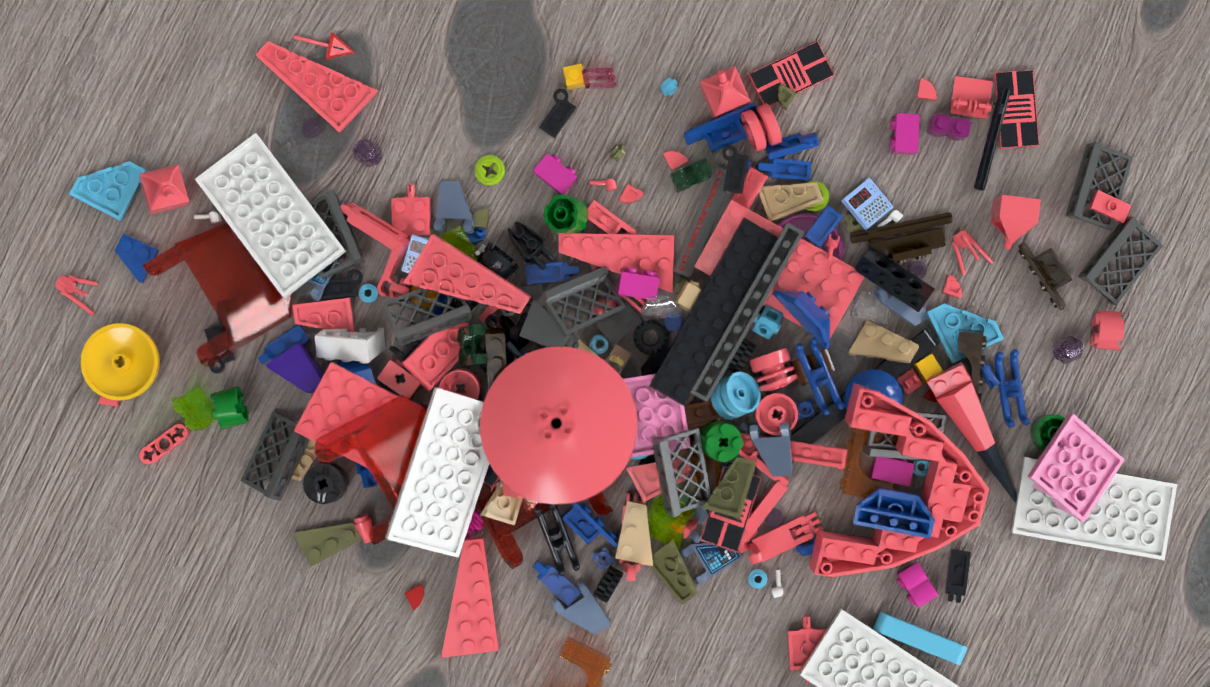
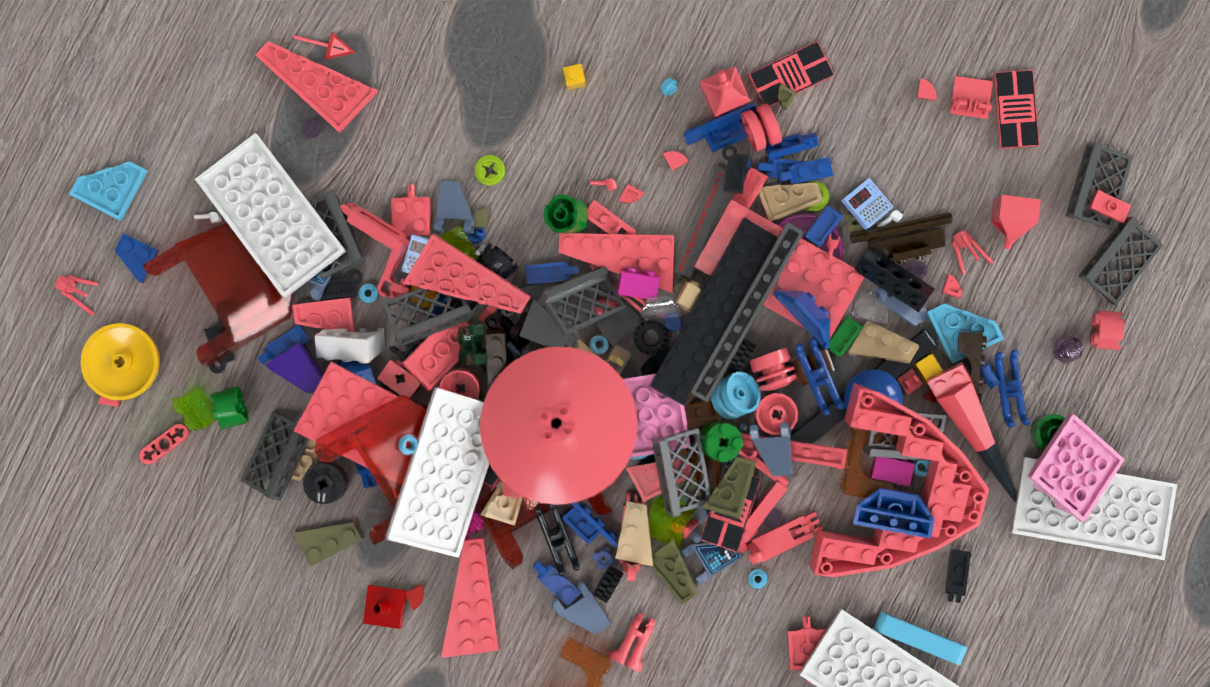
coral piece [139,165,189,215] -> none
clear purple head [353,139,382,167] -> none
coral cone [353,513,375,544] -> none
black hinge [508,222,555,270] -> none
dark pink brick [533,153,577,195] -> none
black hinge [539,89,577,139] -> none
clear pink tile [582,68,617,89] -> none
olive plate [609,143,627,161] -> none
clear green piece [669,158,712,193] -> none
medium azure brick [752,305,784,340] -> none
white hand [771,570,783,598] -> none
blue plate [795,399,815,420] -> none
blue arm [796,535,816,556] -> none
dark pink brick [889,113,920,155] -> none
dark pink brick [896,561,938,608] -> none
magenta brick [927,114,971,141] -> none
black axle [974,87,1011,191] -> none
dark brown bracket [1018,242,1072,311] -> none
none -> red tile [363,585,406,629]
none -> medium azure plate [398,435,418,455]
none -> coral piece [608,613,655,673]
none -> blue hinge [778,157,834,184]
none -> green plate [828,316,863,358]

